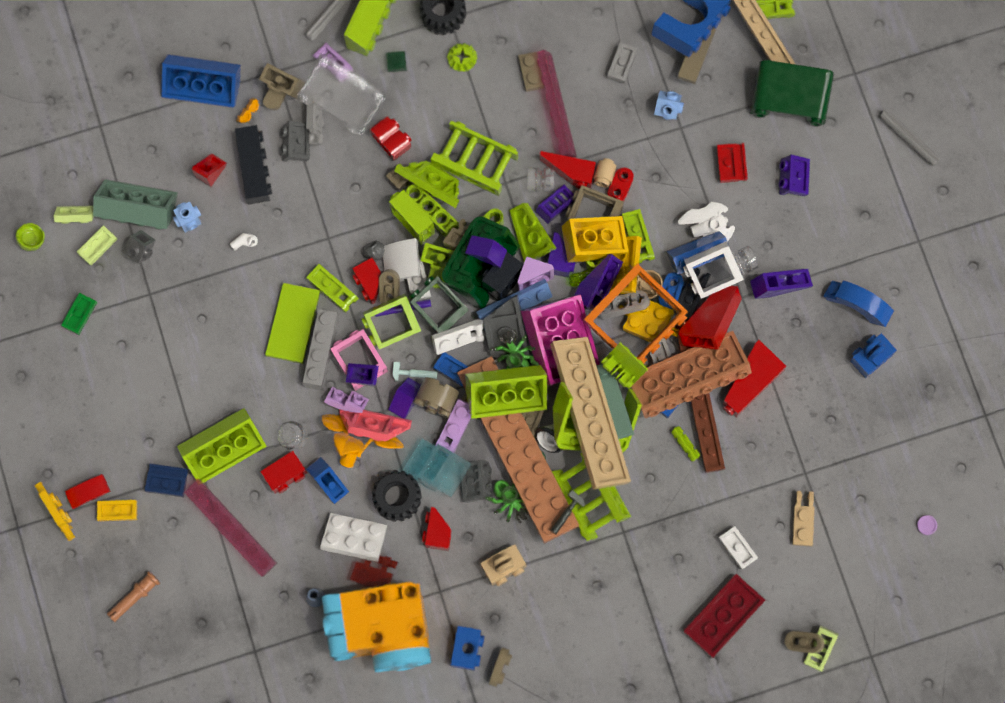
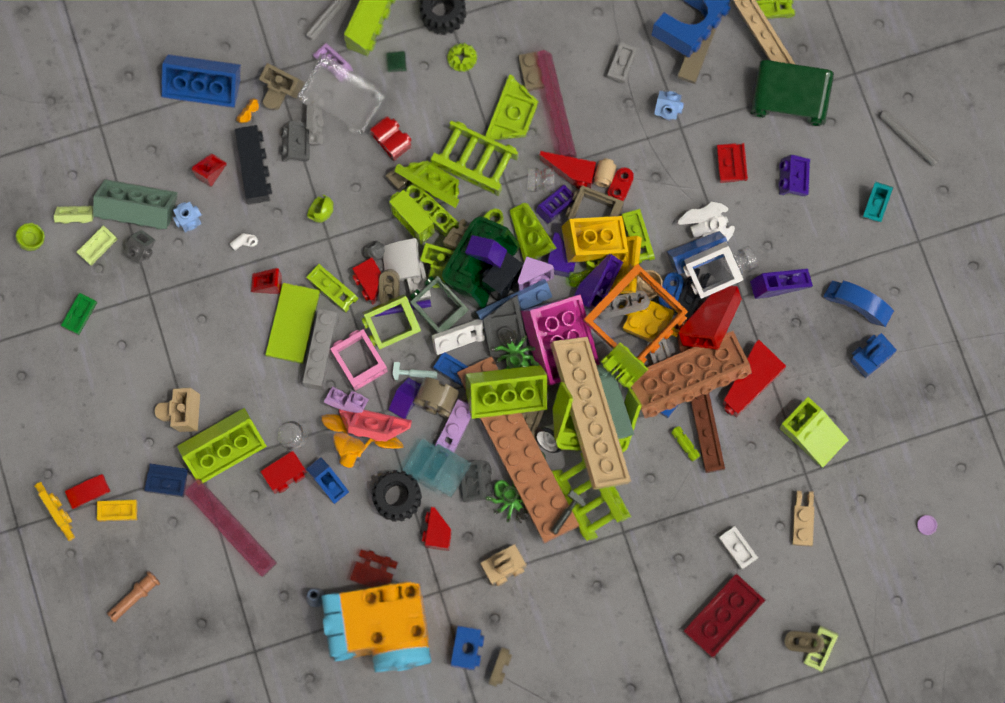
white plate [321,513,387,562] -> none
dark purple slope [346,363,379,387] -> none
none -> tan brick [155,388,200,432]
none -> red slope [251,268,282,294]
none -> lime hair [307,194,334,223]
none -> lime wing [485,74,539,140]
none -> lime slope [779,397,849,468]
none -> teal slope [863,181,893,222]

